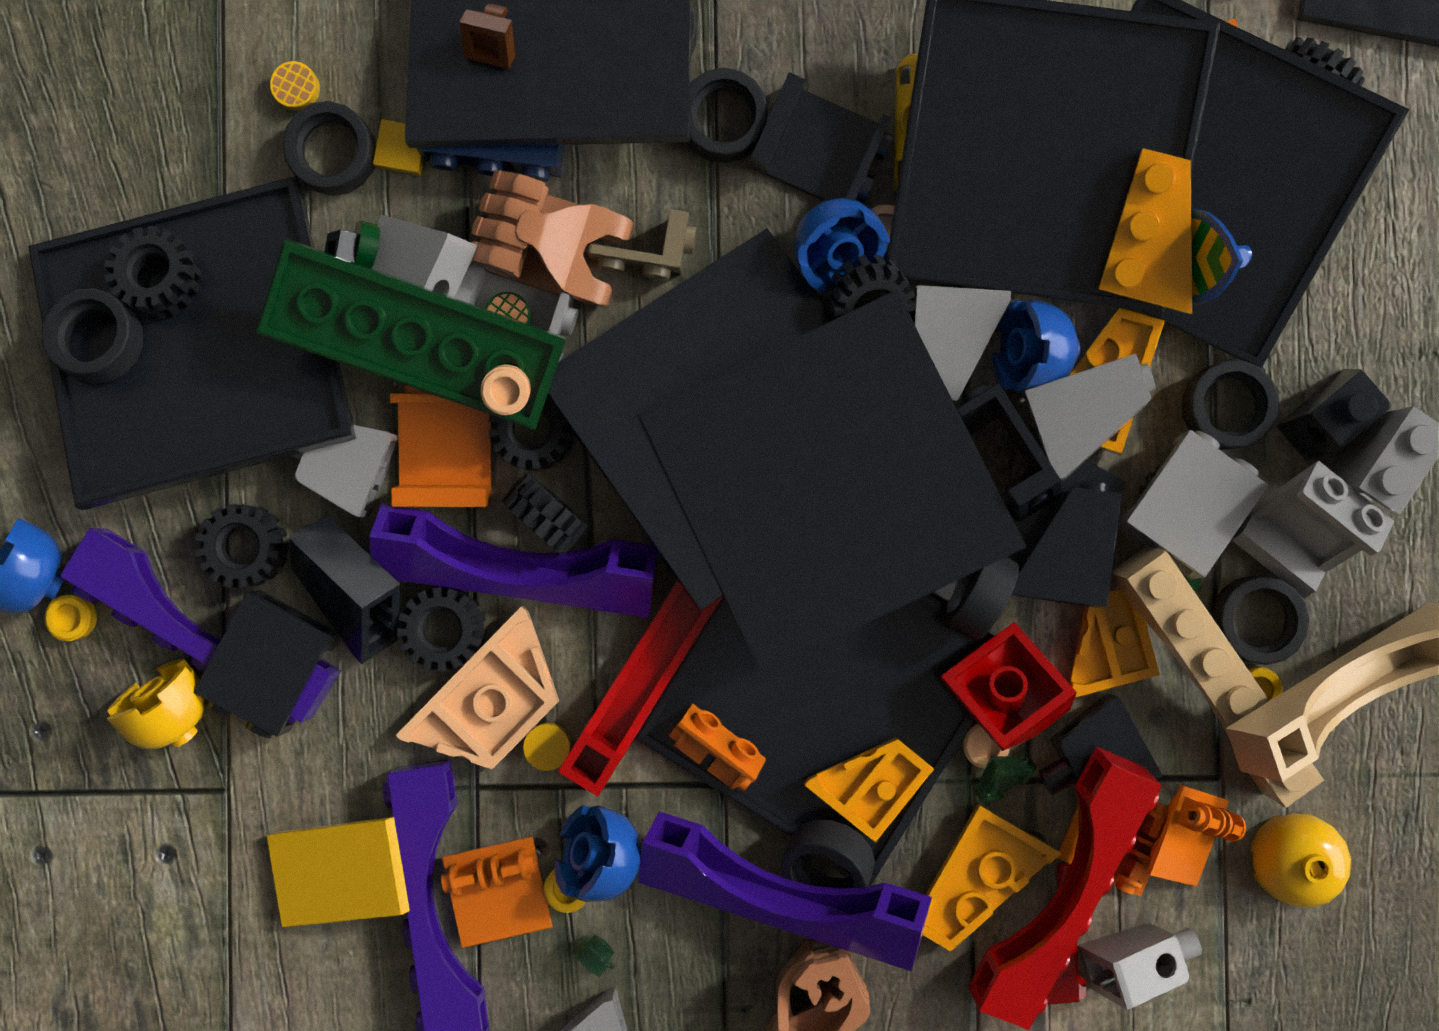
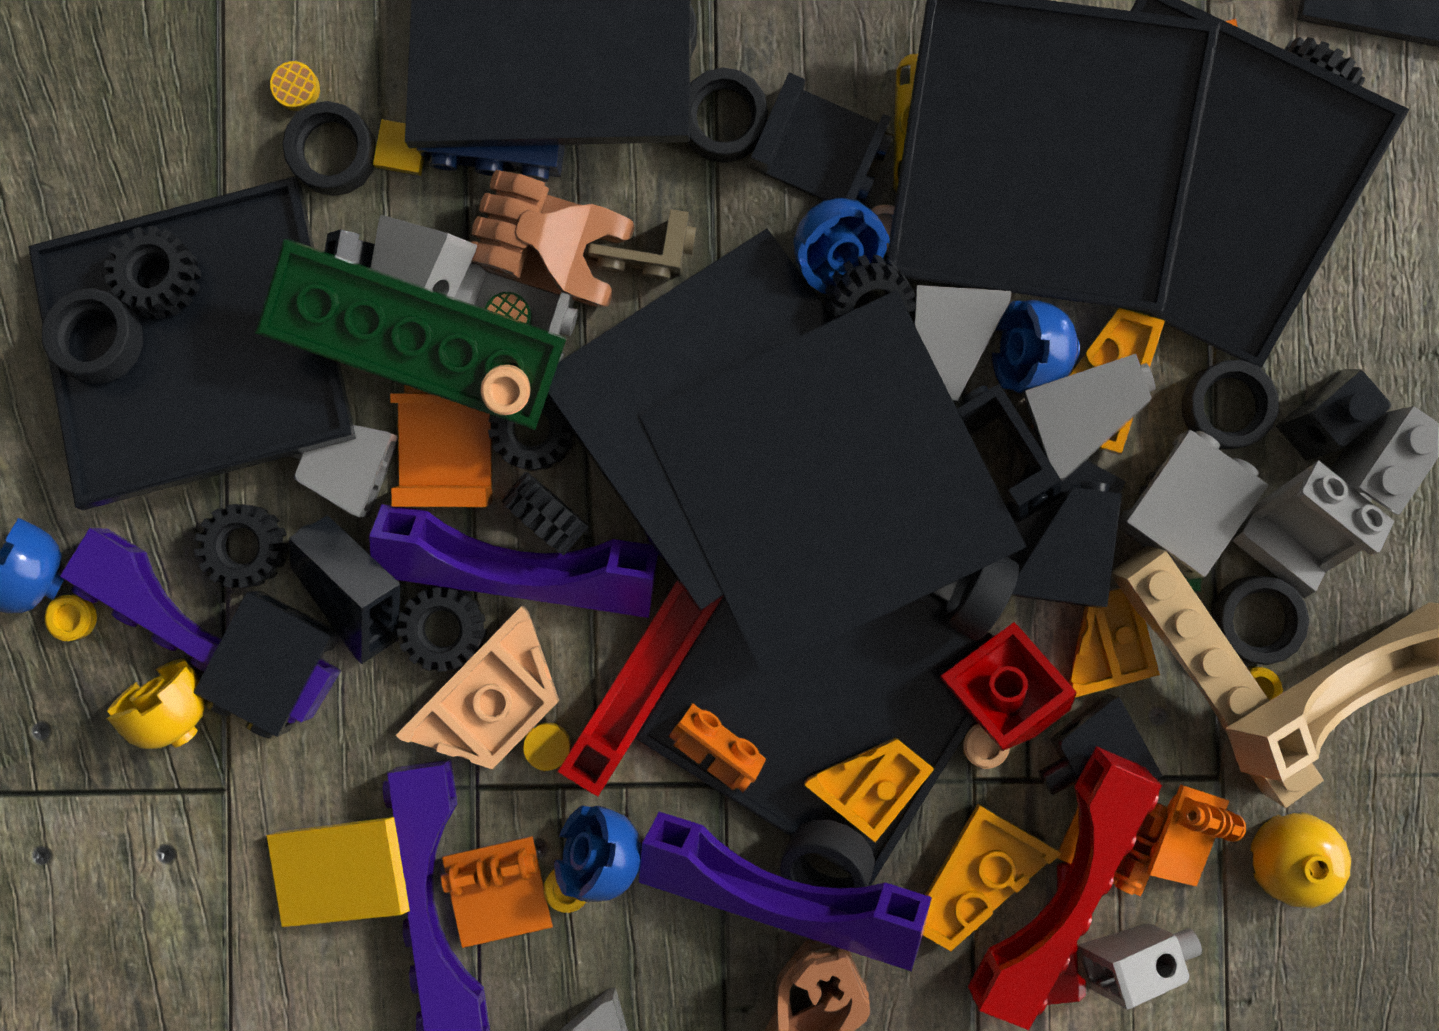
dark green tile [354,221,380,268] -> none
reddish brown tile [459,3,515,69] -> none
clear green plate [573,933,615,977] -> none
clear green tile [975,756,1037,803] -> none
light orange wing [1098,148,1192,314] -> none
shield [1191,208,1252,304] -> none

